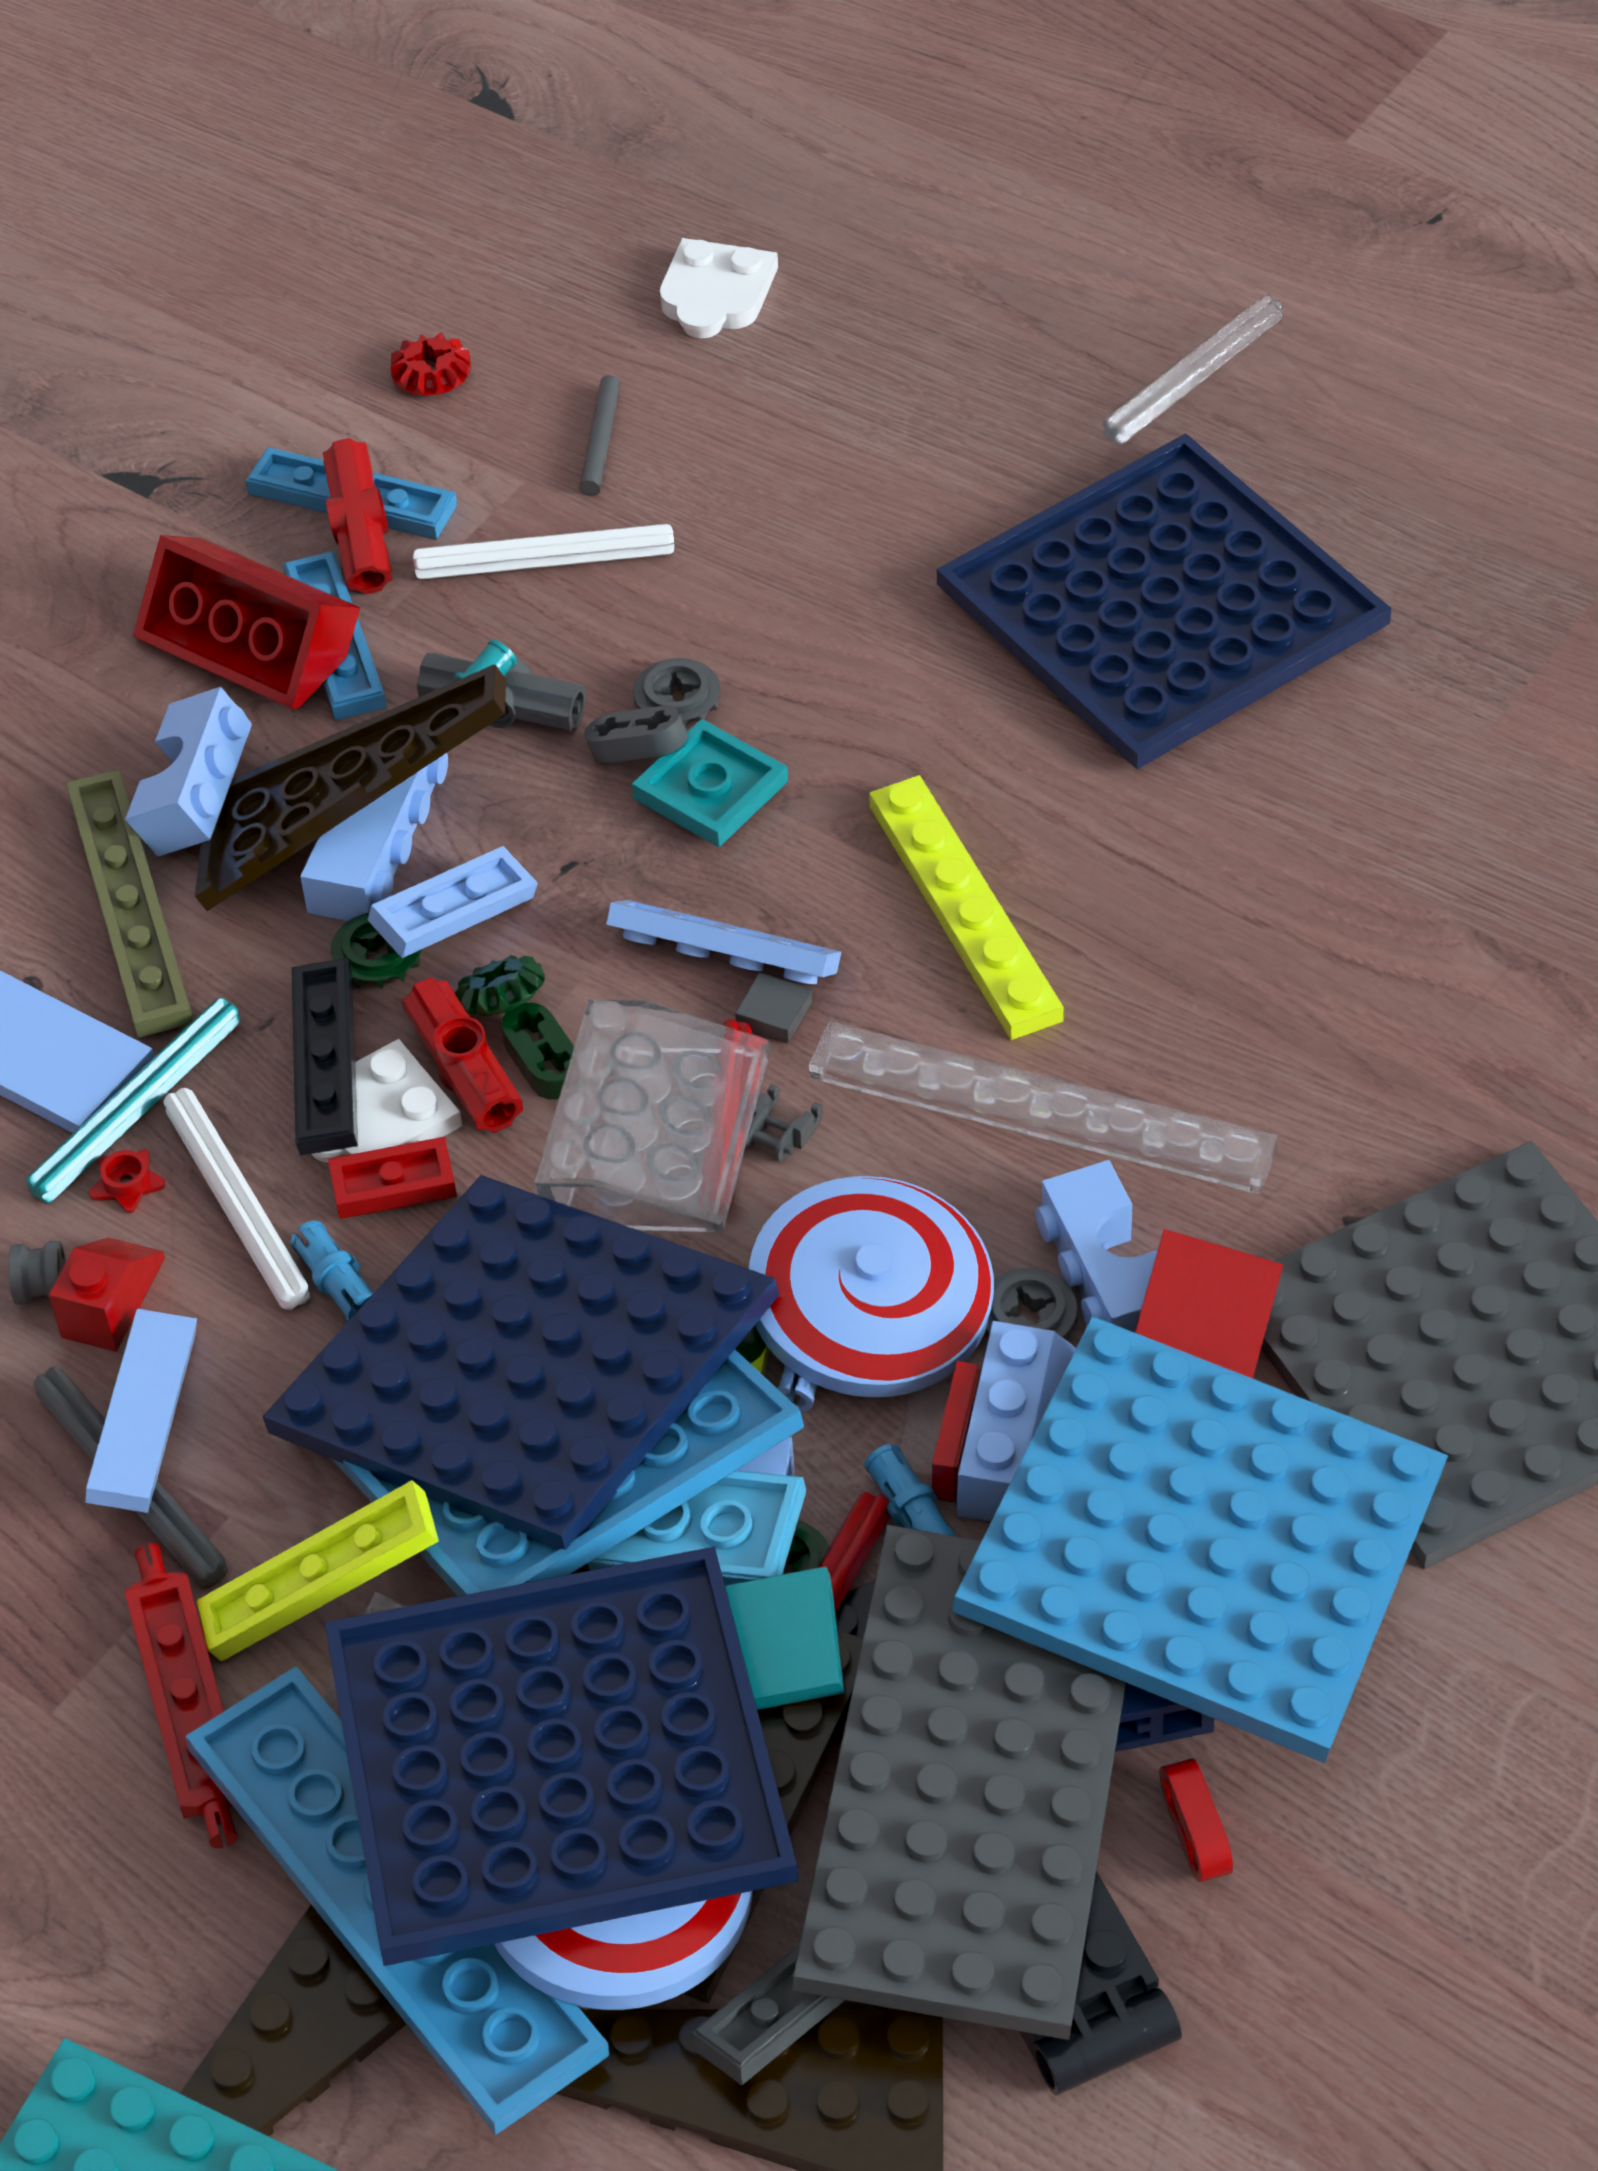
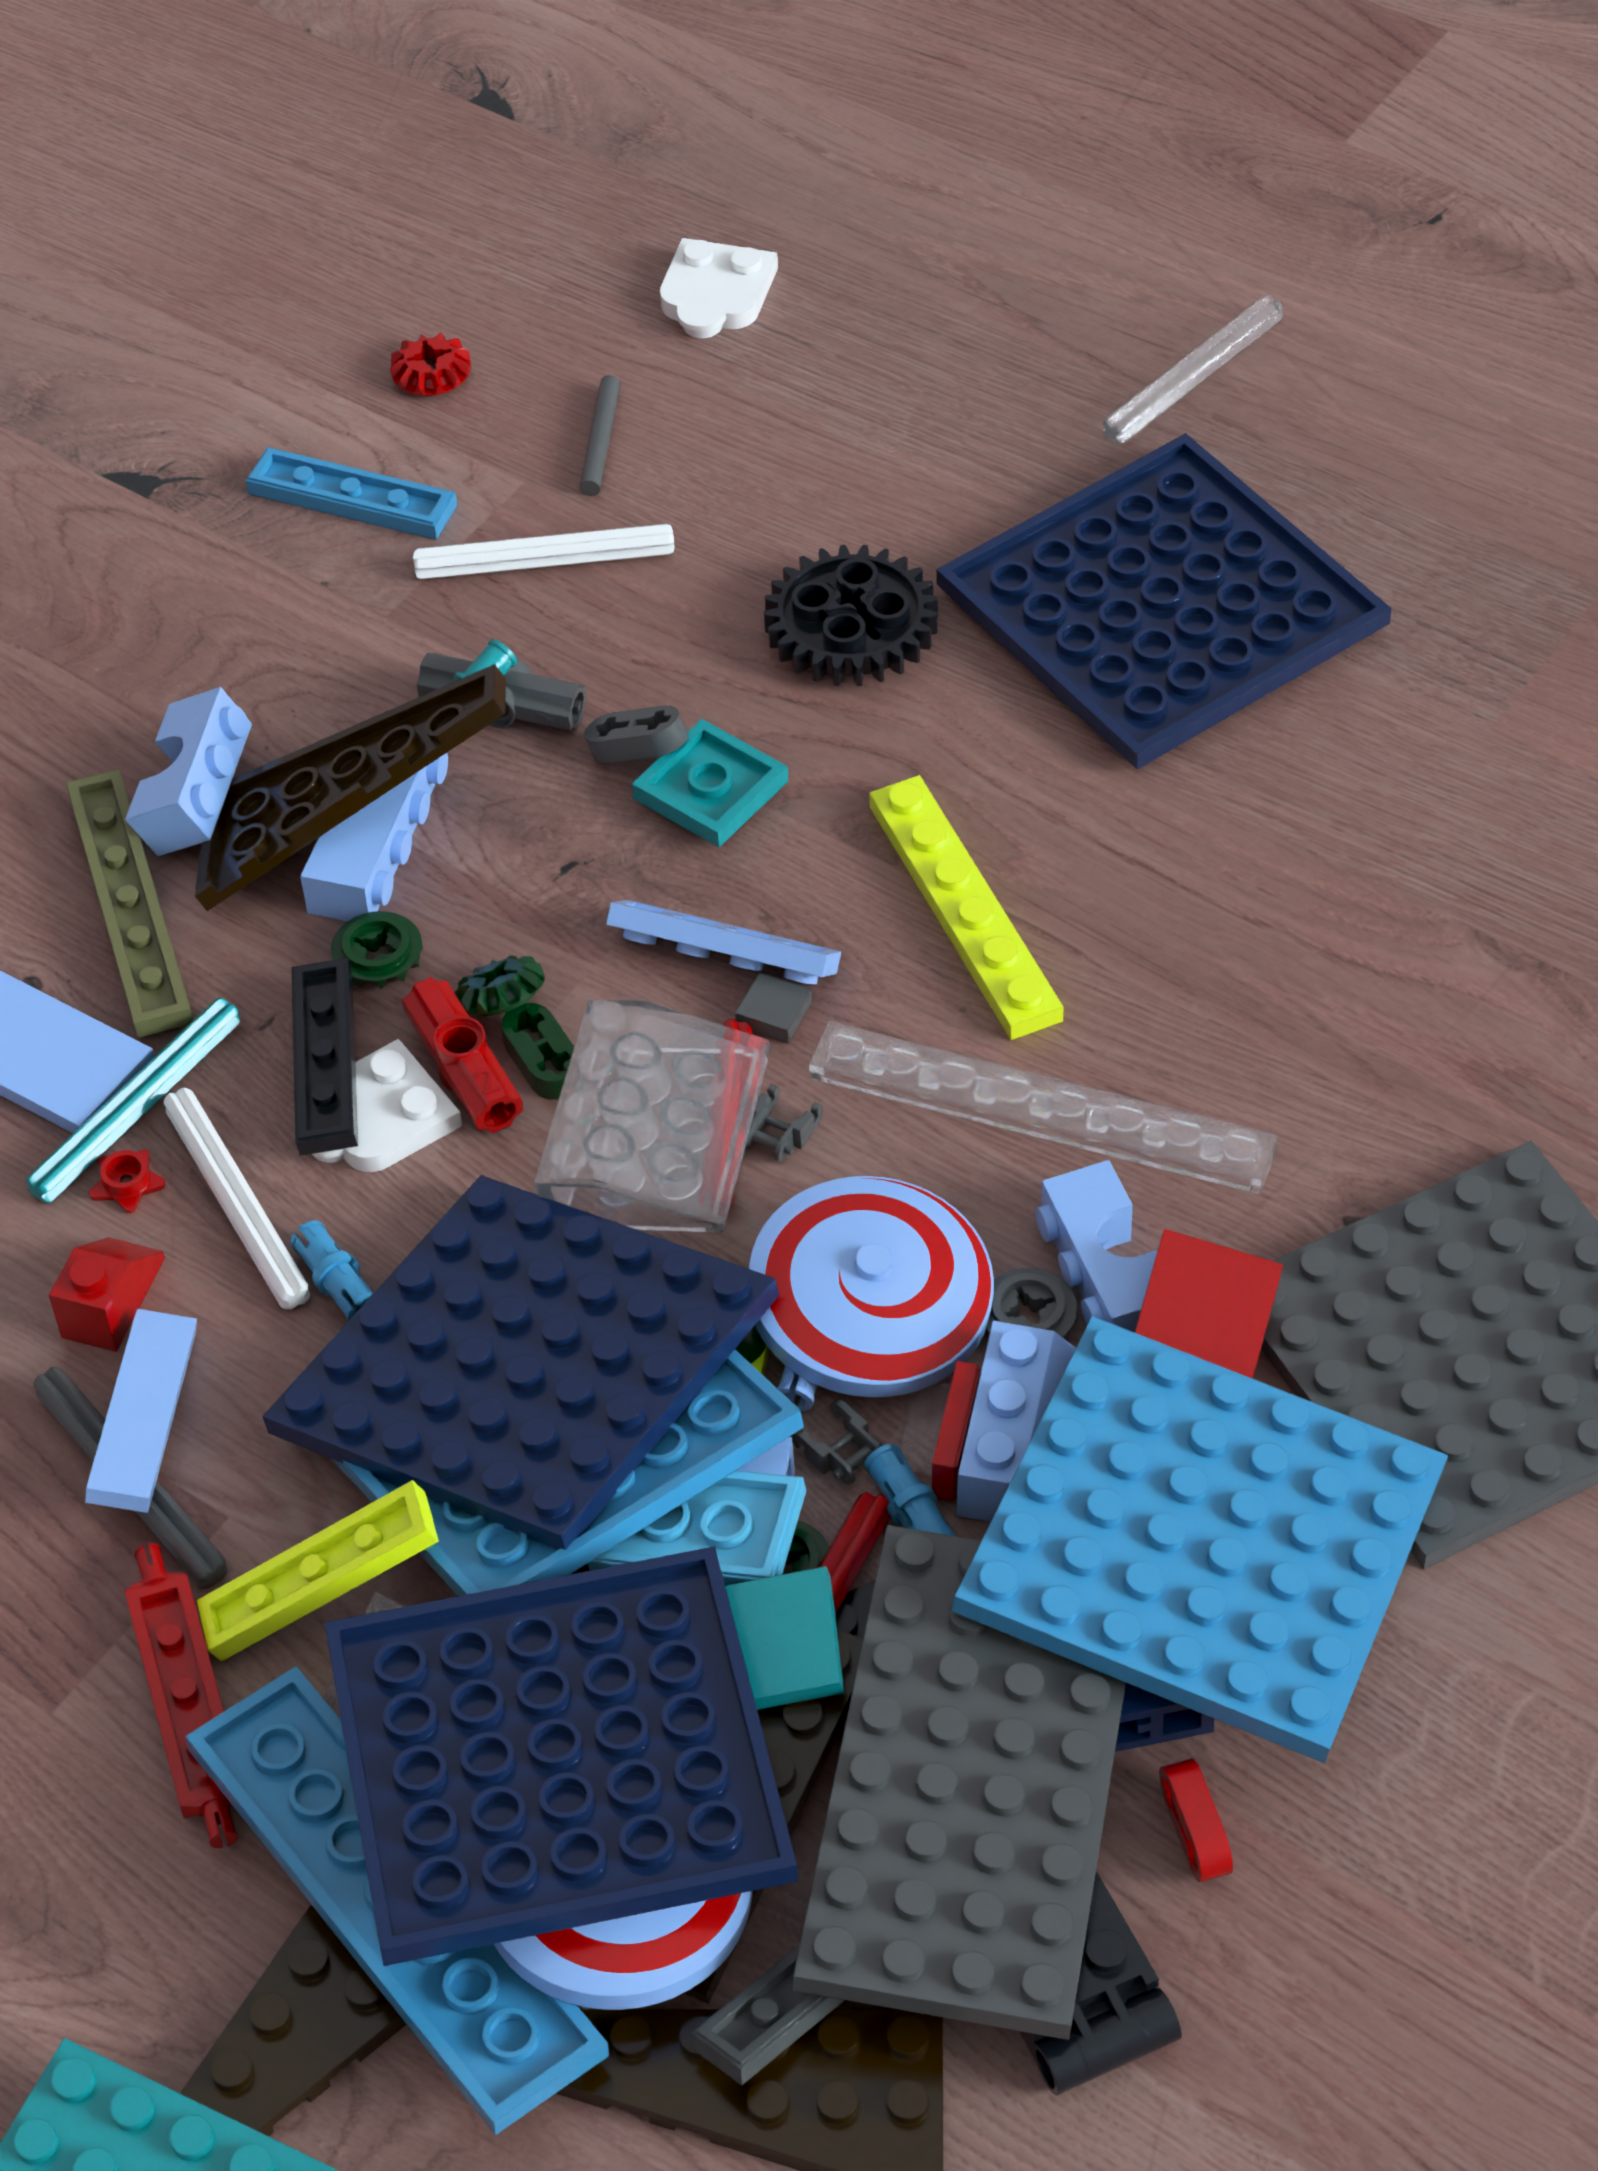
dark grey wheel [8,1241,66,1305] -> none
red slope [133,535,360,709] -> none
dark azure tile [283,551,387,720] -> none
red piece [323,438,392,594] -> none
red plate [328,1136,457,1219] -> none
light blue plate [367,846,538,958] -> none
dark grey gear [633,658,720,726] -> none
none -> black gear [764,545,938,686]
none -> dark grey piece [791,1399,883,1485]

